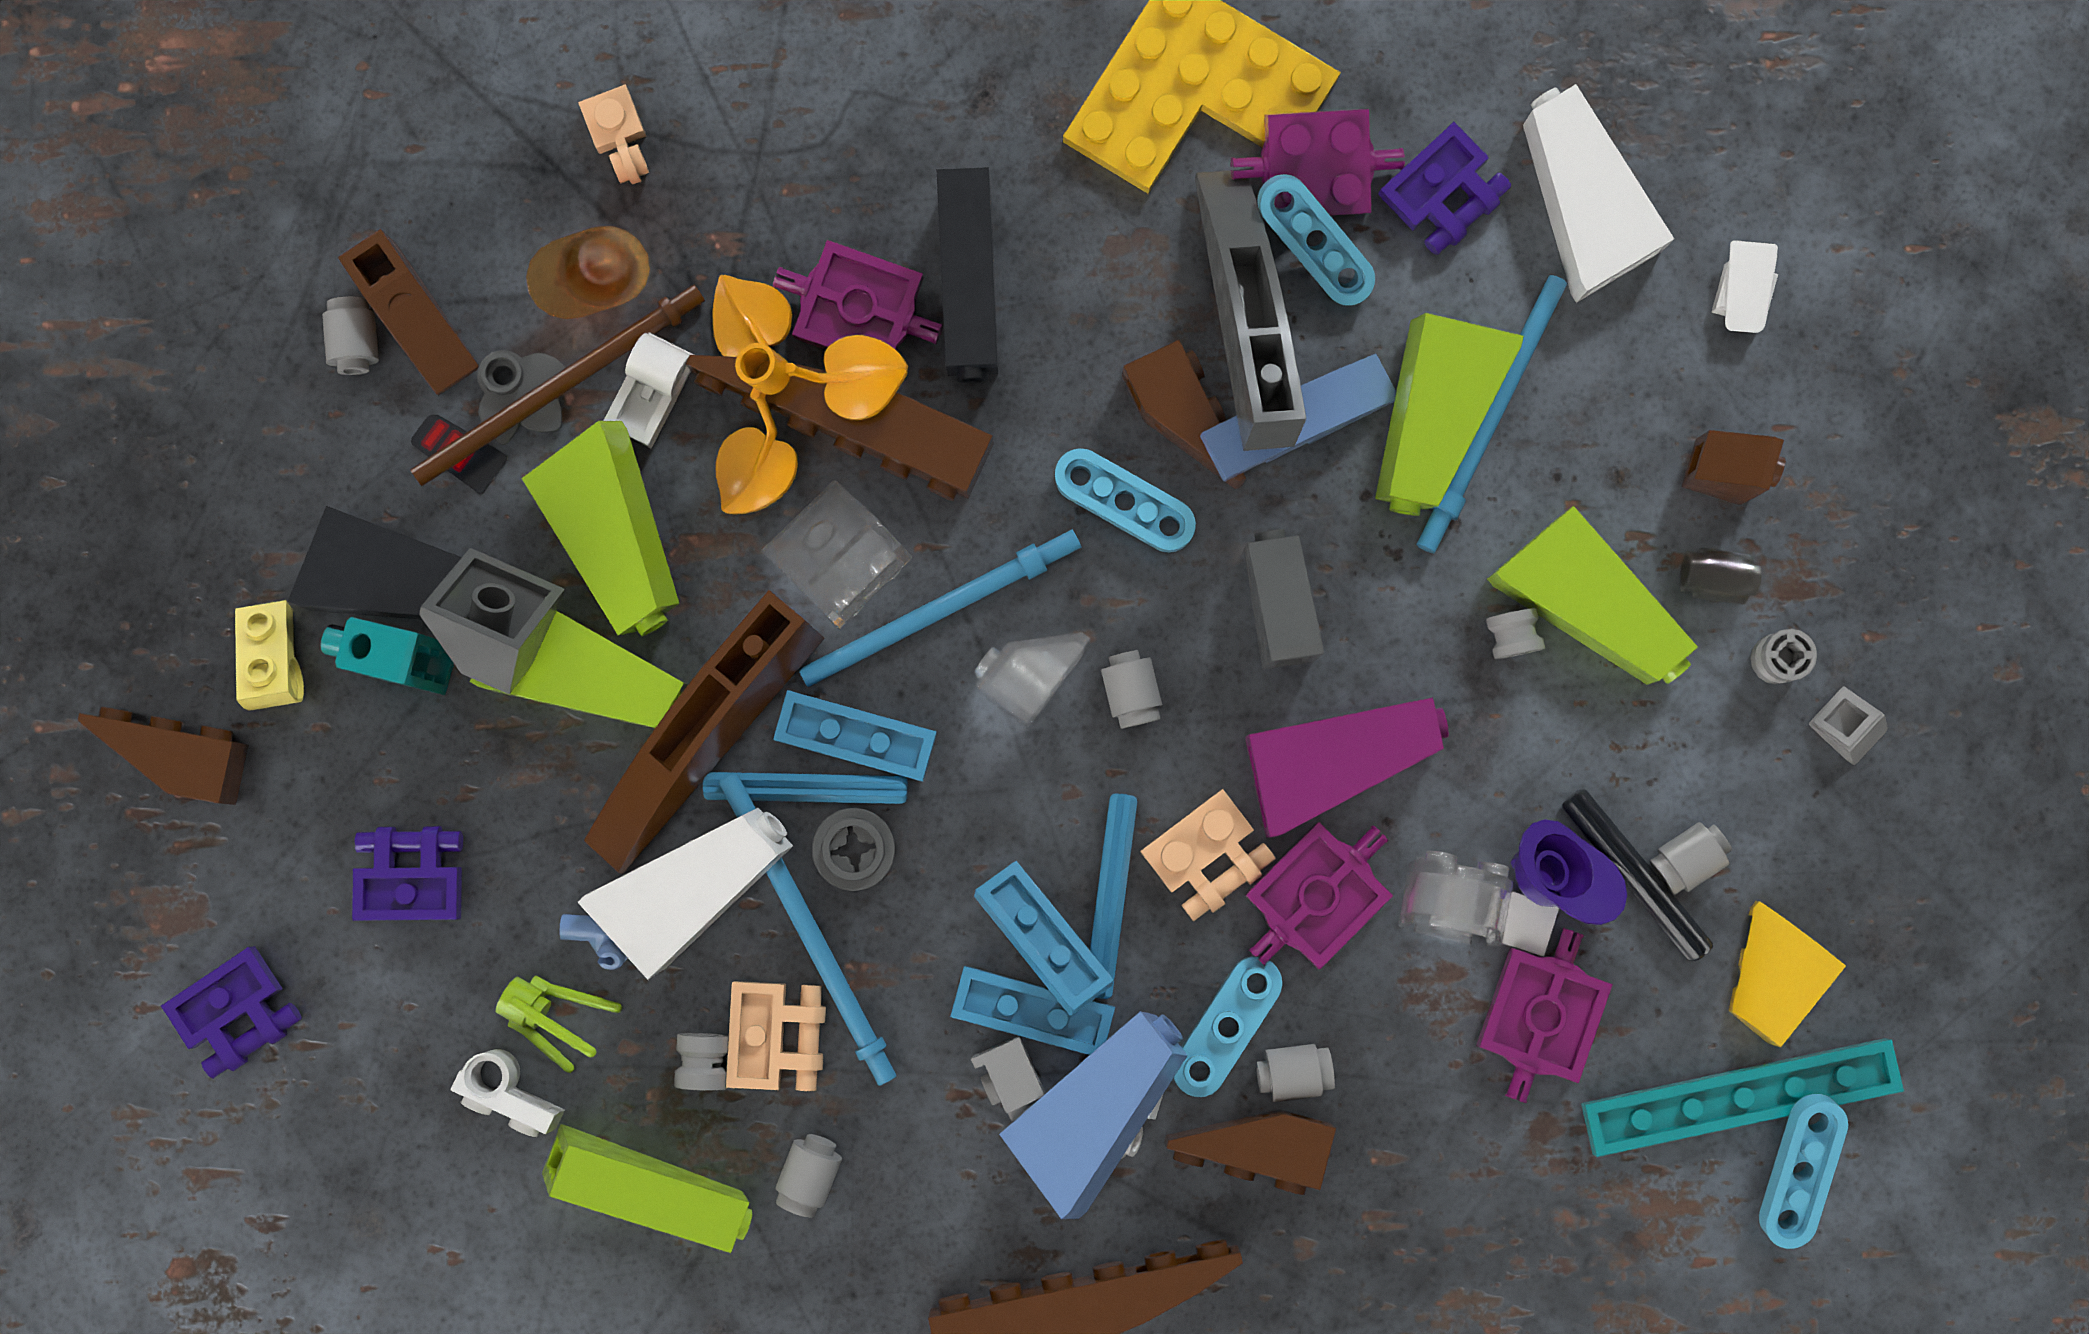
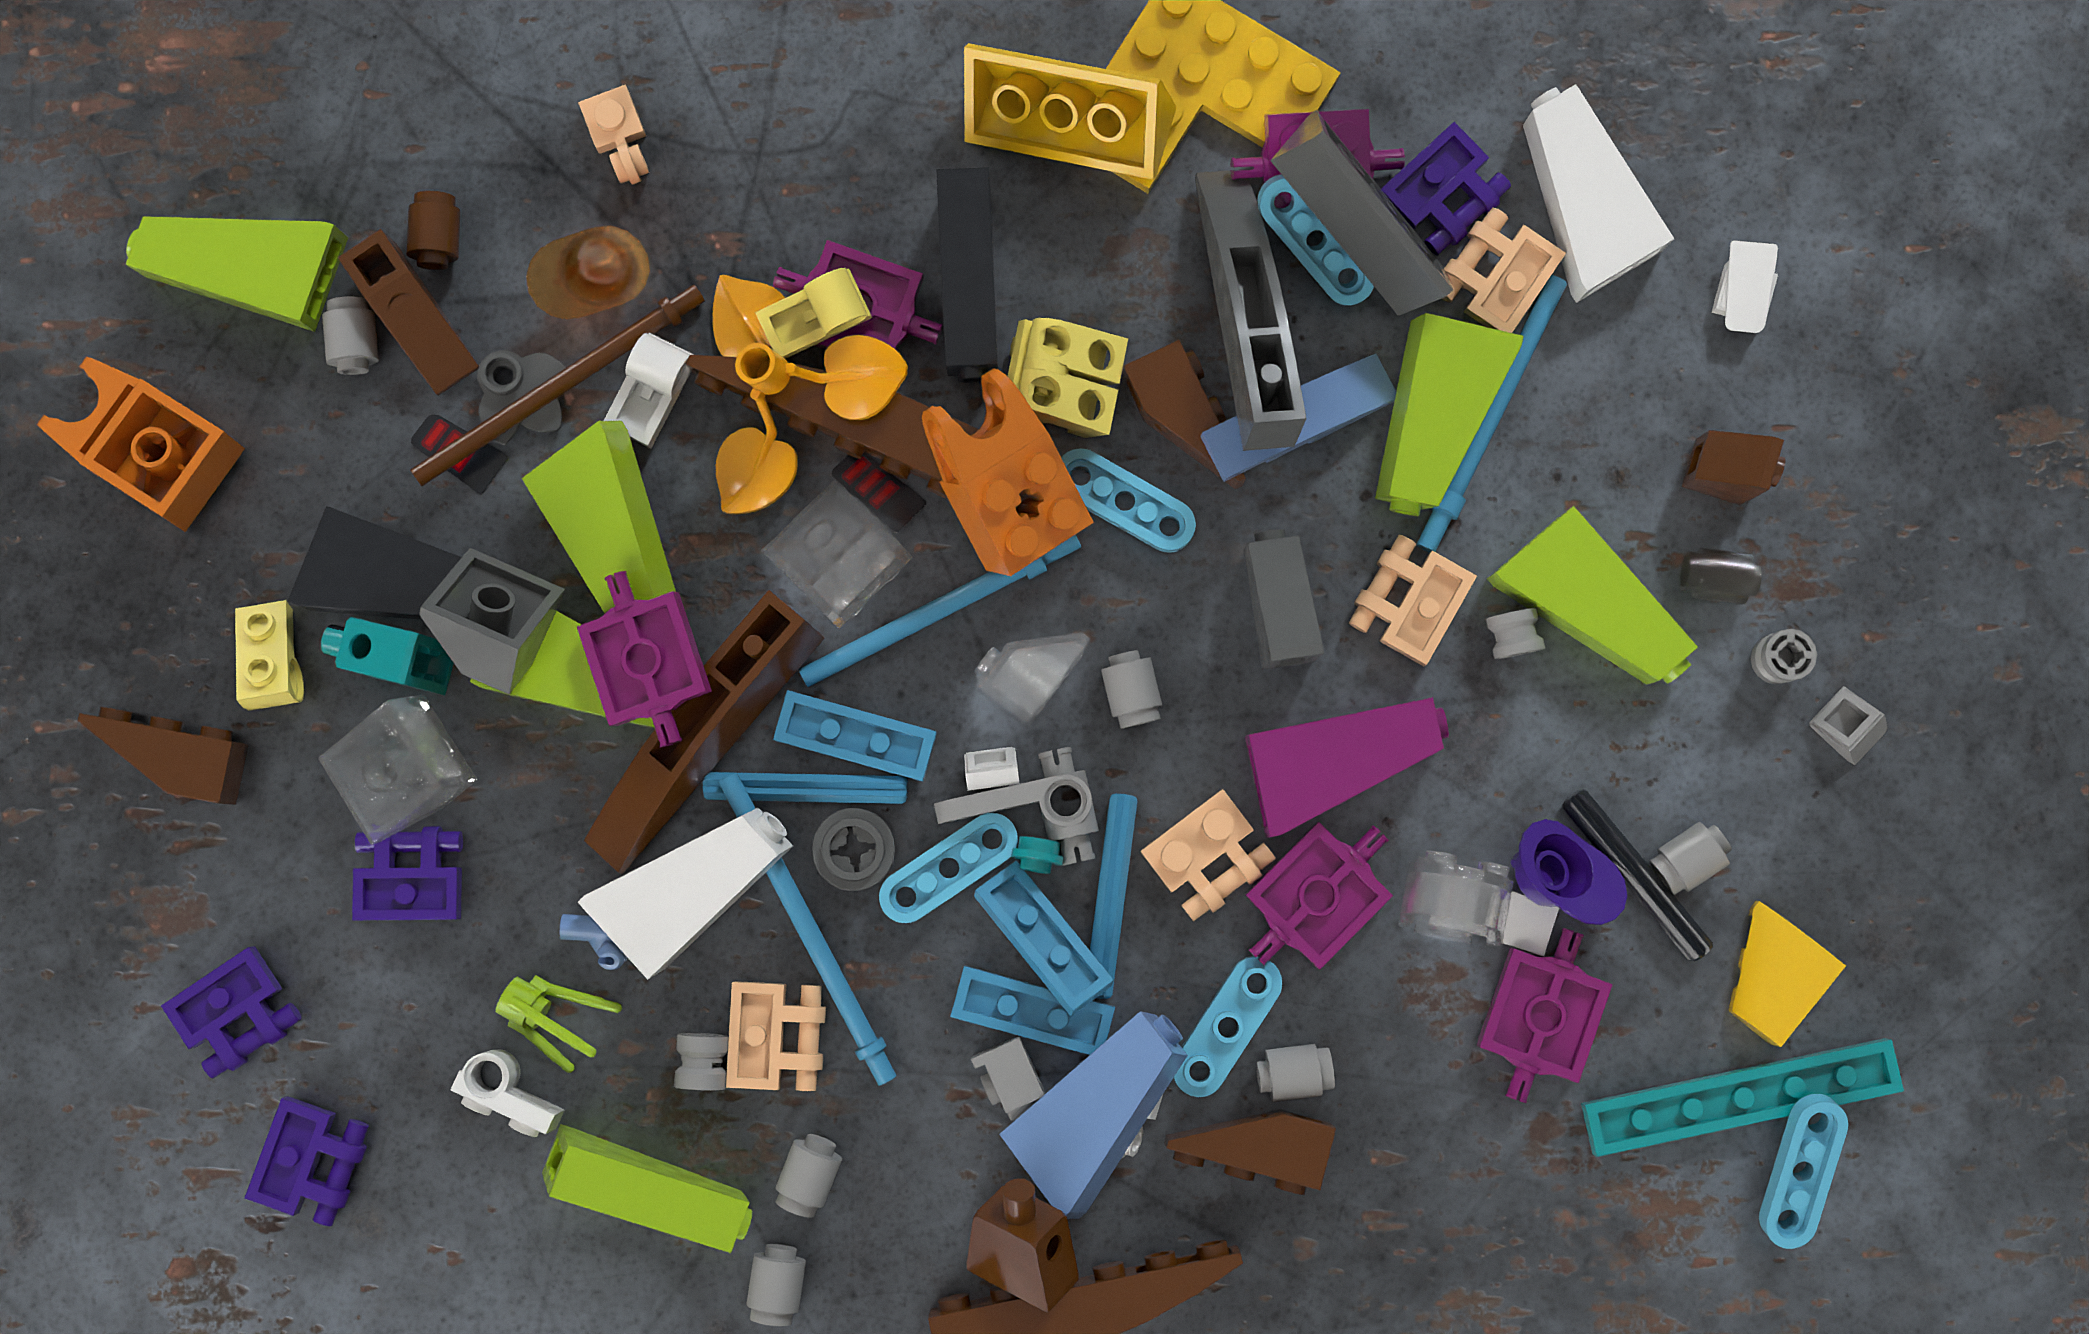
none -> orange brick [37,357,245,532]
none -> lime slope [126,216,348,332]
none -> dark purple plate [244,1096,369,1226]
none -> clear slope [318,695,477,845]
none -> reddish brown brick [406,191,461,270]
none -> magenta plate [577,571,712,747]
none -> light grey brick [746,1244,806,1326]
none -> light yellow plate [755,268,872,359]
none -> black sticker [832,454,926,533]
none -> medium azure plate [879,813,1018,923]
none -> orange brick [922,368,1094,576]
none -> light grey piece [934,747,1099,866]
none -> yellow slope [964,43,1177,180]
none -> white tile [964,747,1020,791]
none -> reddish brown torso [966,1179,1079,1313]
none -> light yellow hips [1008,318,1128,438]
none -> teal plate [1011,836,1064,874]
none -> dark grey slope [1270,110,1453,316]
none -> light nougat plate [1349,535,1477,667]
none -> light nougat plate [1441,207,1566,333]

